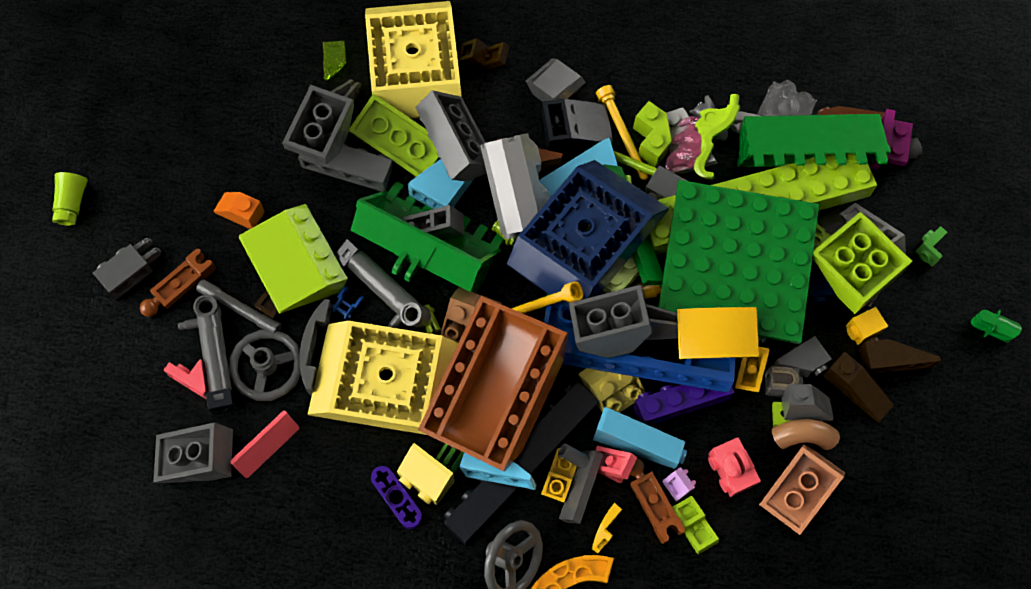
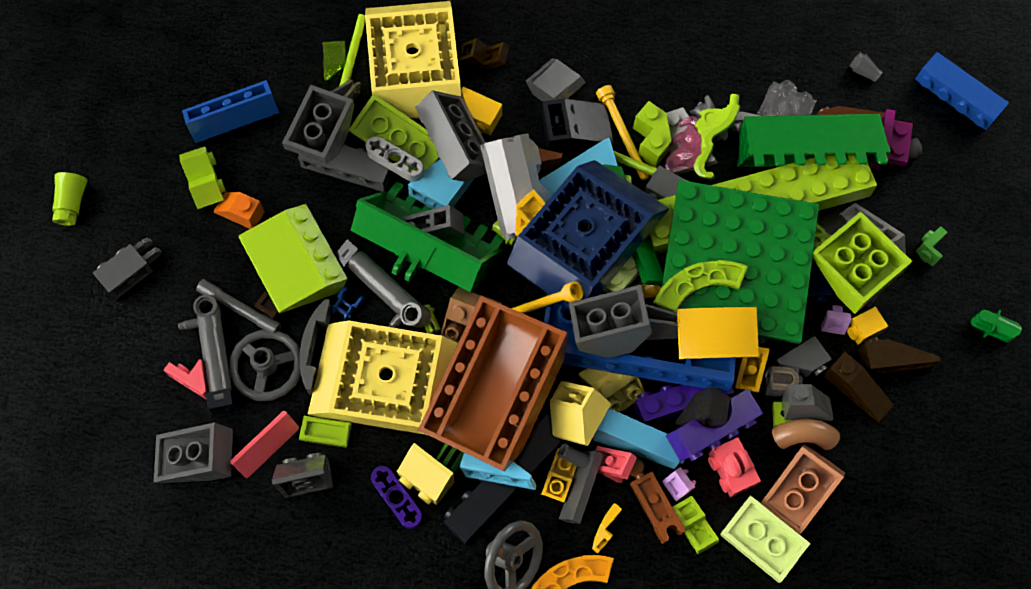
dark orange plate [140,249,216,317] -> none
none -> lime brick [179,147,226,209]
none -> blue brick [182,80,279,143]
none -> dark grey slope [272,453,334,498]
none -> lime tile [299,416,352,448]
none -> lime bar [339,14,366,86]
none -> light grey beam [365,137,424,182]
none -> yellow slope [461,87,502,135]
none -> yellow slope [515,189,545,237]
none -> light yellow slope [550,381,611,446]
none -> lime tile [652,260,748,313]
none -> dark purple arch [666,389,763,461]
none -> clear smoke slope [676,387,730,428]
none -> yellowish green plate [720,495,810,583]
none -> lavender tile [821,305,851,335]
none -> dark grey cone [849,52,883,82]
none -> blue brick [915,52,1009,130]

